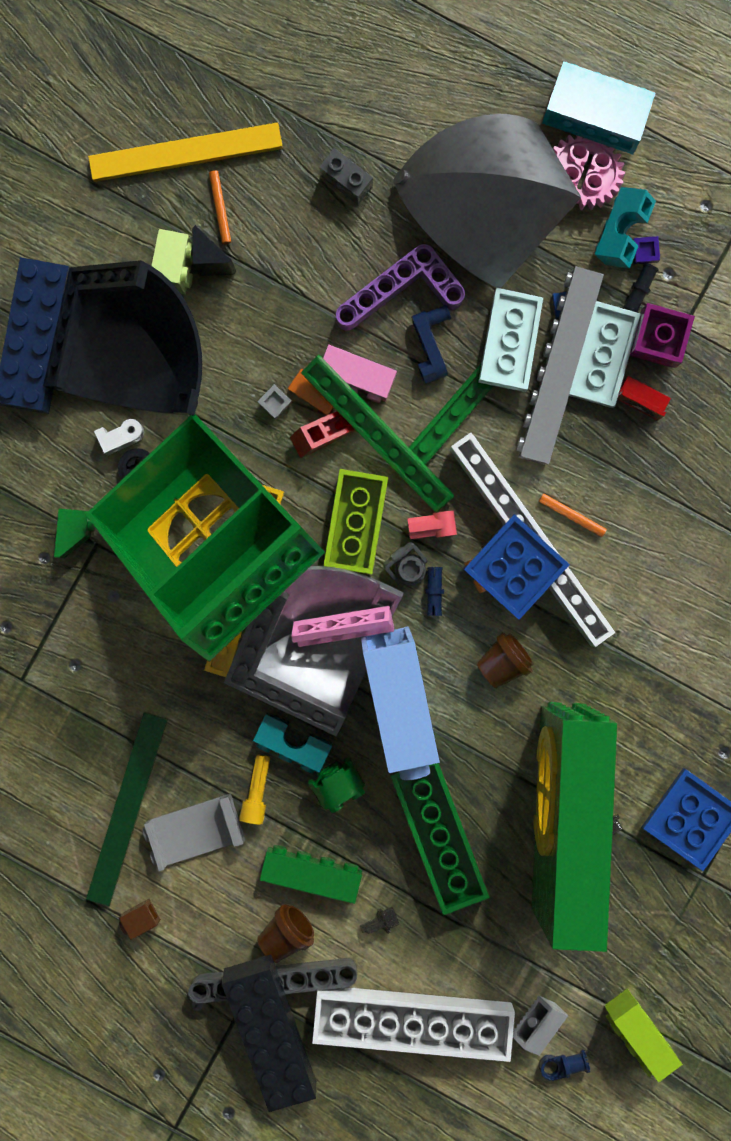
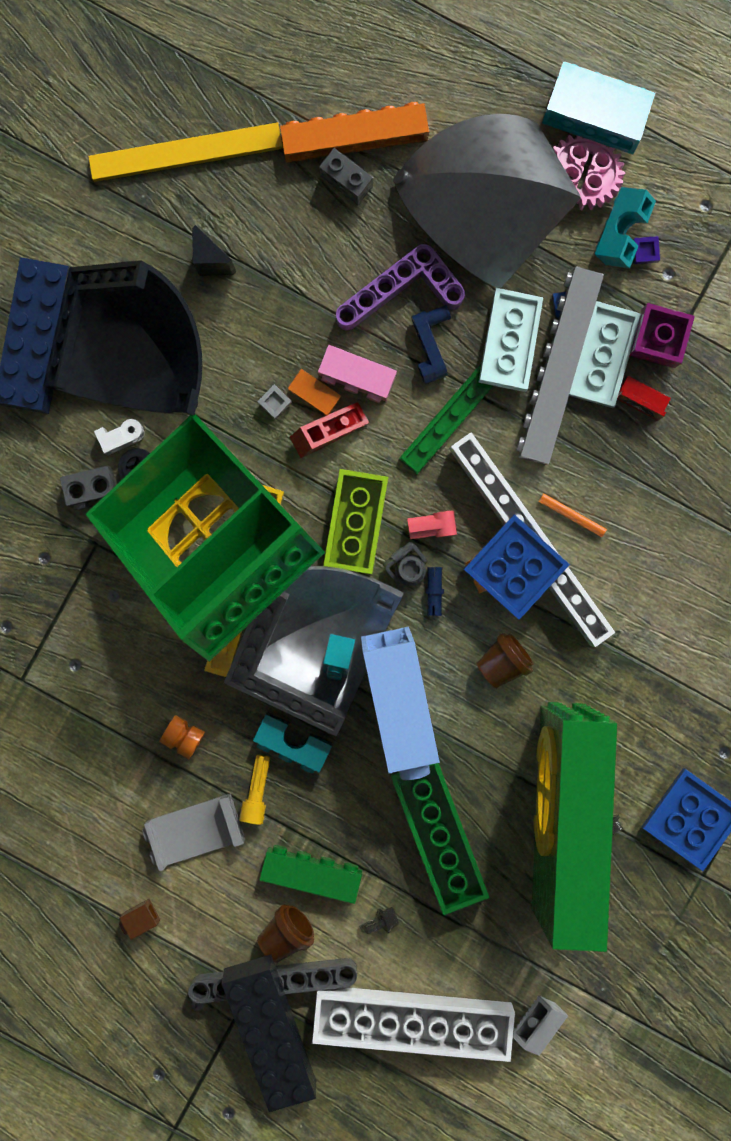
green slope [54,508,95,558] -> none
dark green tile [86,712,168,906] -> none
yellowish green brick [152,229,193,295] -> none
orange bar [209,171,231,244] -> none
bright pink fence [291,606,394,647] -> none
green tile [301,355,454,513] -> none
green brick [308,758,365,813] -> none
dark blue connector [539,1050,590,1081] -> none
lime brick [604,988,683,1083] -> none
black pin [623,263,659,313] -> none
none -> dark grey brick [60,466,116,510]
none -> orange wheel [159,715,205,760]
none -> orange brick [280,102,429,163]
none -> teal arch [323,634,355,681]

